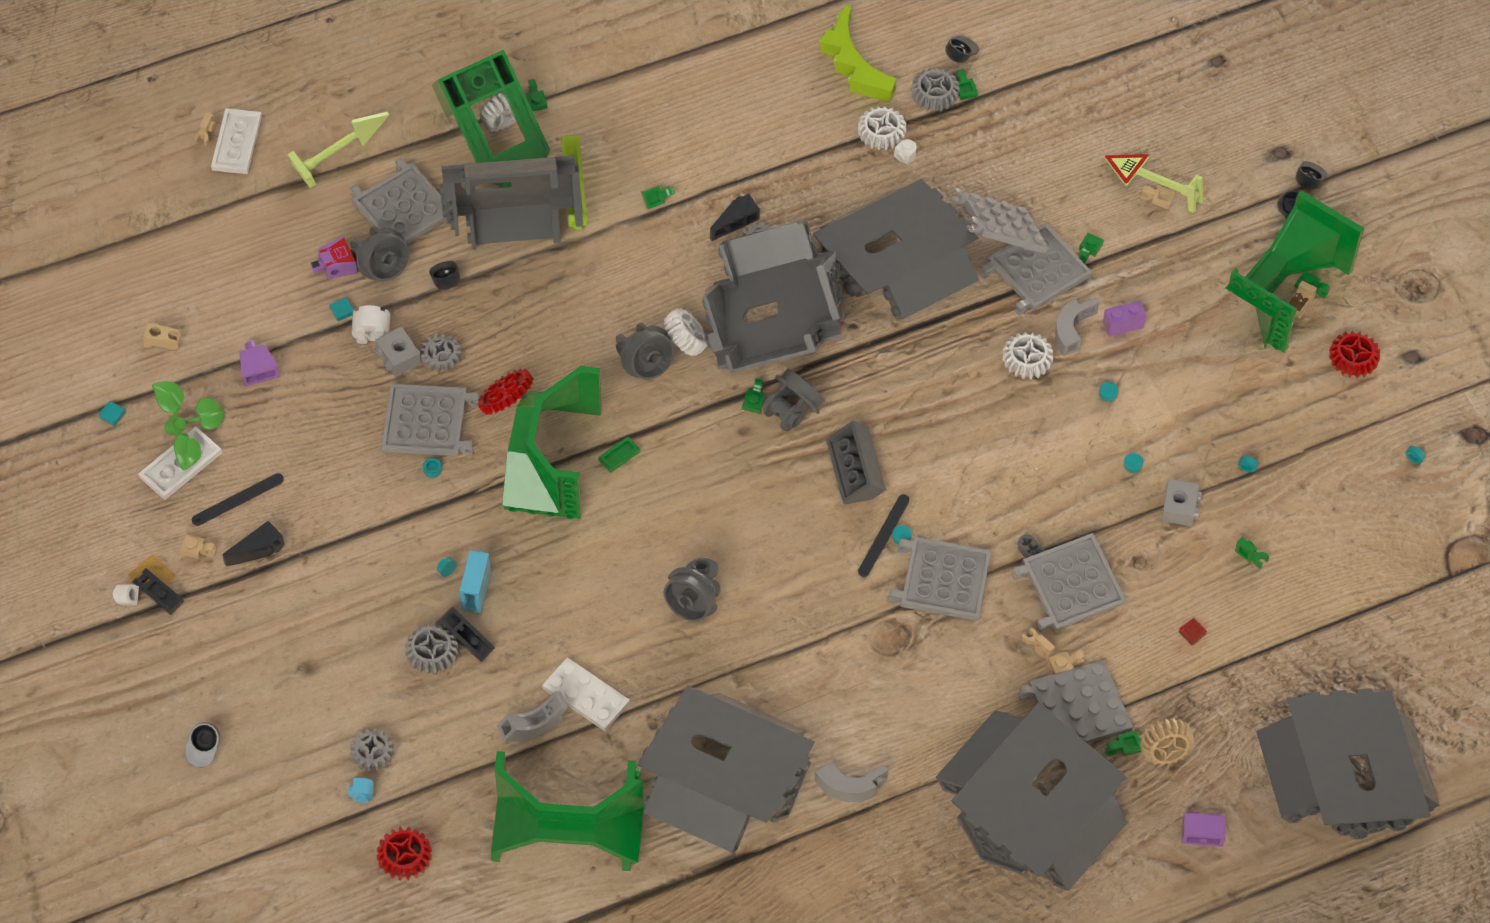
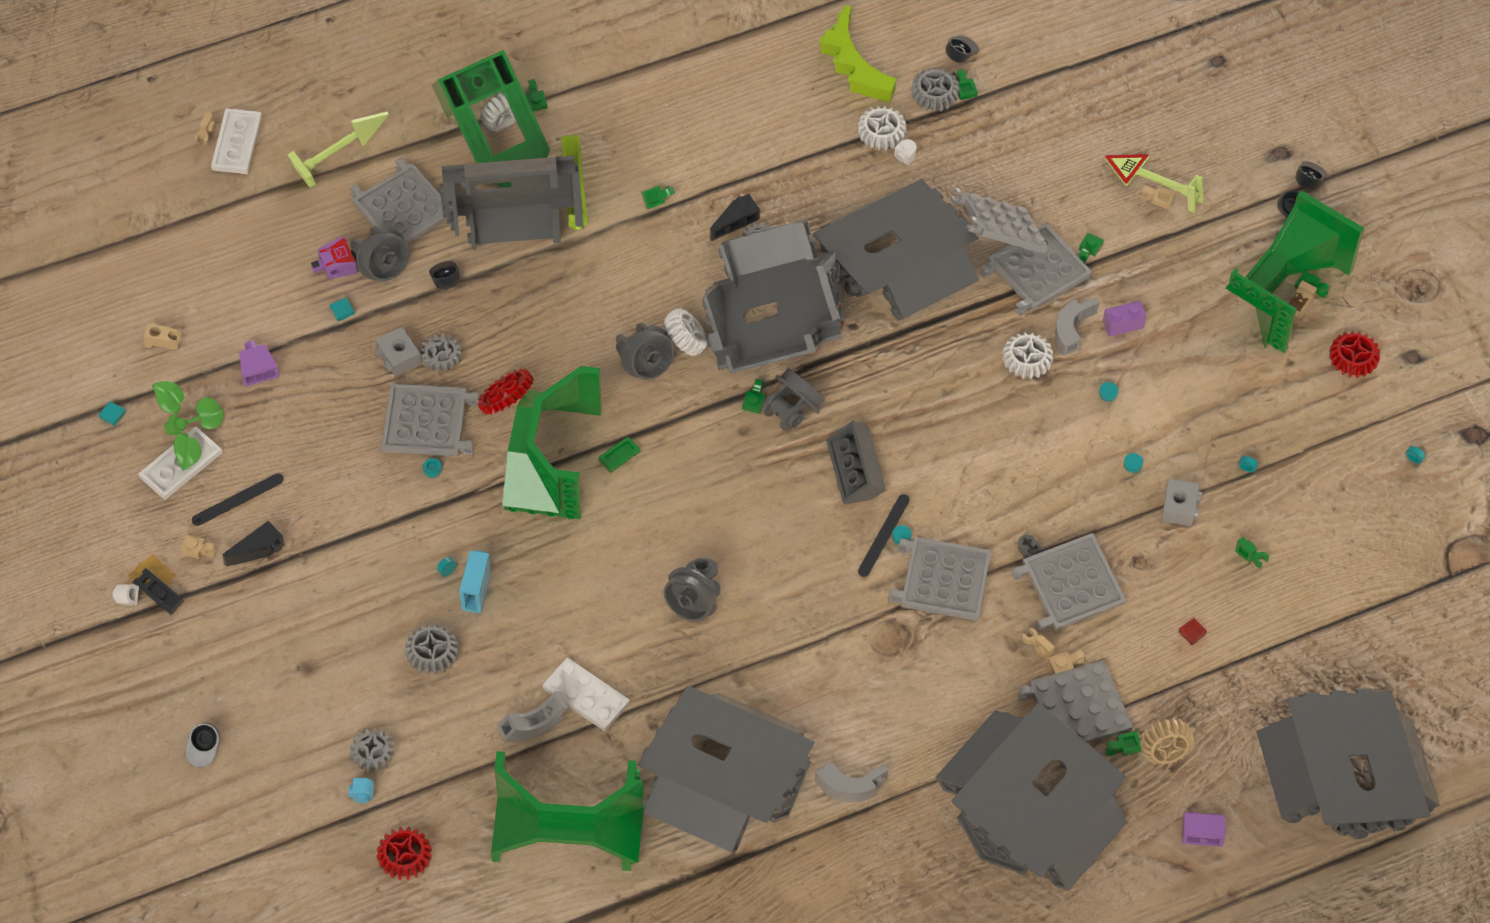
white brick [352,305,390,344] -> none
black slope [436,607,495,662] -> none

